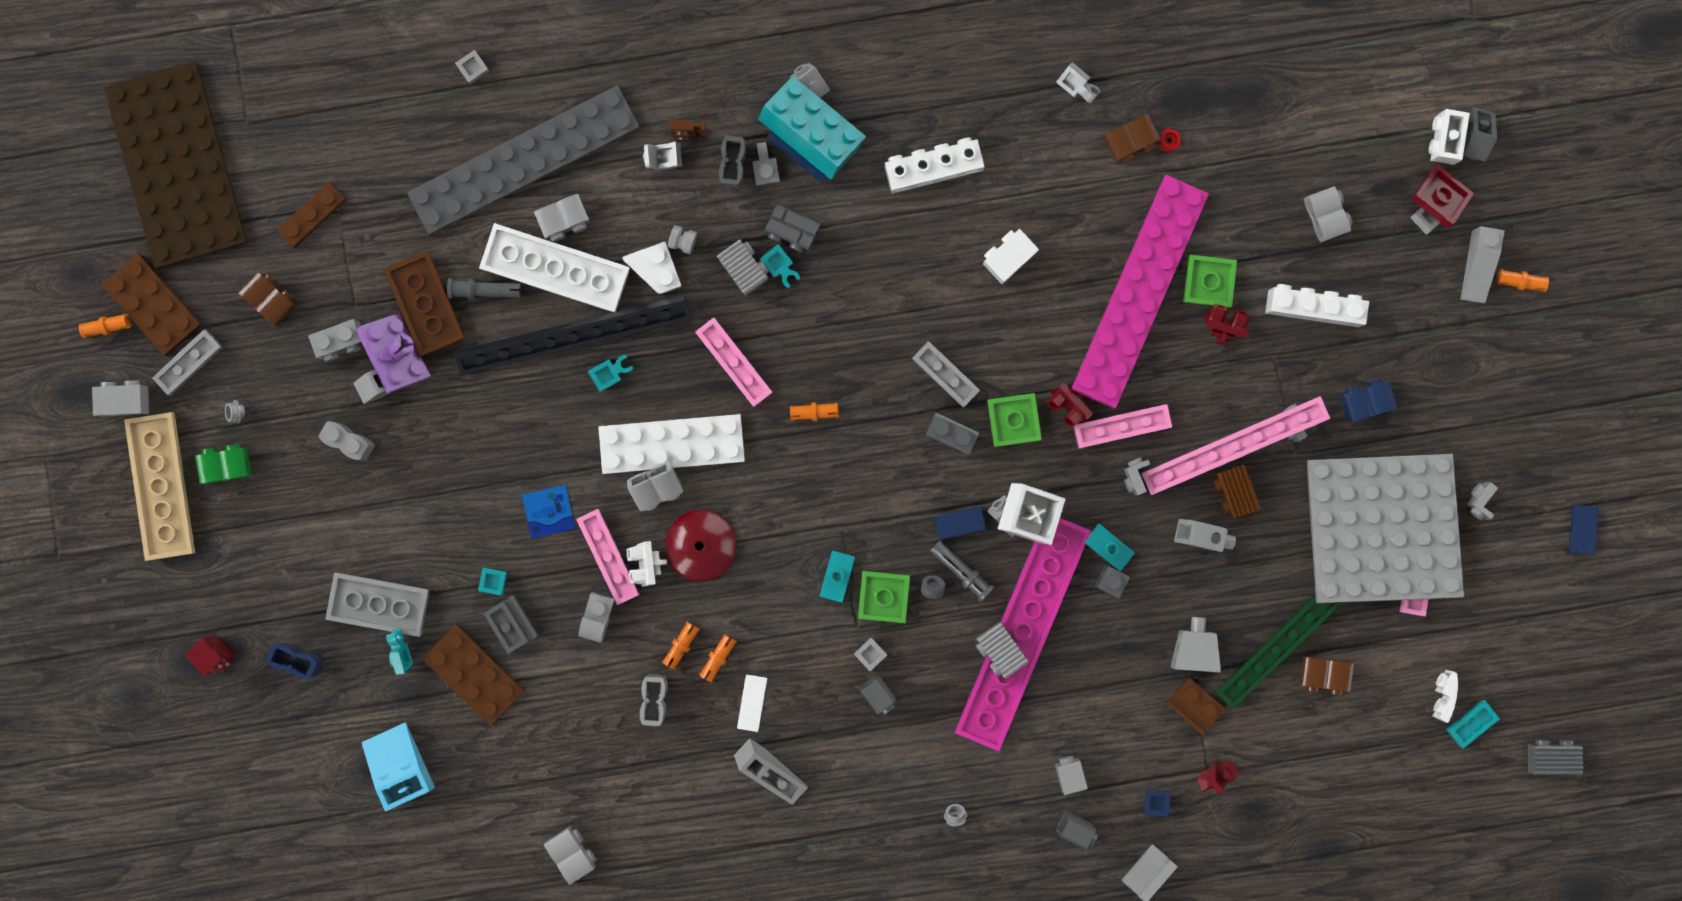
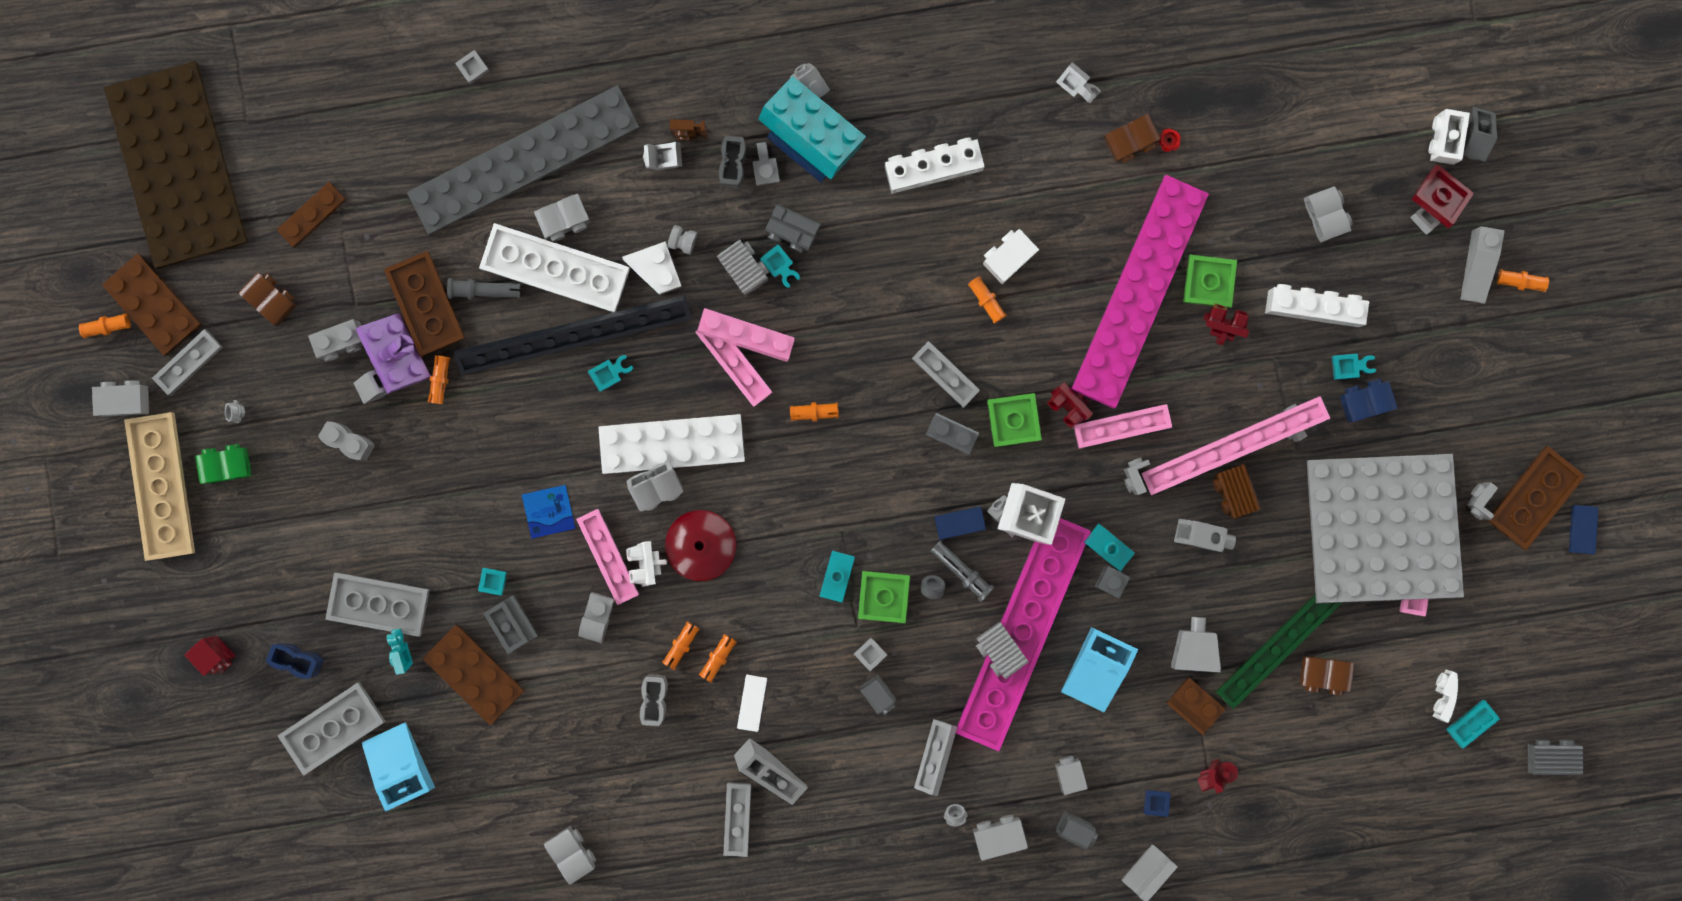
none -> light grey plate [278,682,386,776]
none -> orange pin [427,355,451,405]
none -> bright pink plate [697,308,795,362]
none -> light grey plate [723,782,751,857]
none -> light grey plate [914,719,957,796]
none -> orange pin [968,276,1007,324]
none -> light grey brick [972,815,1028,861]
none -> medium azure slope [1061,627,1138,712]
none -> teal plate [1332,354,1376,380]
none -> reddish brown plate [1486,446,1585,550]

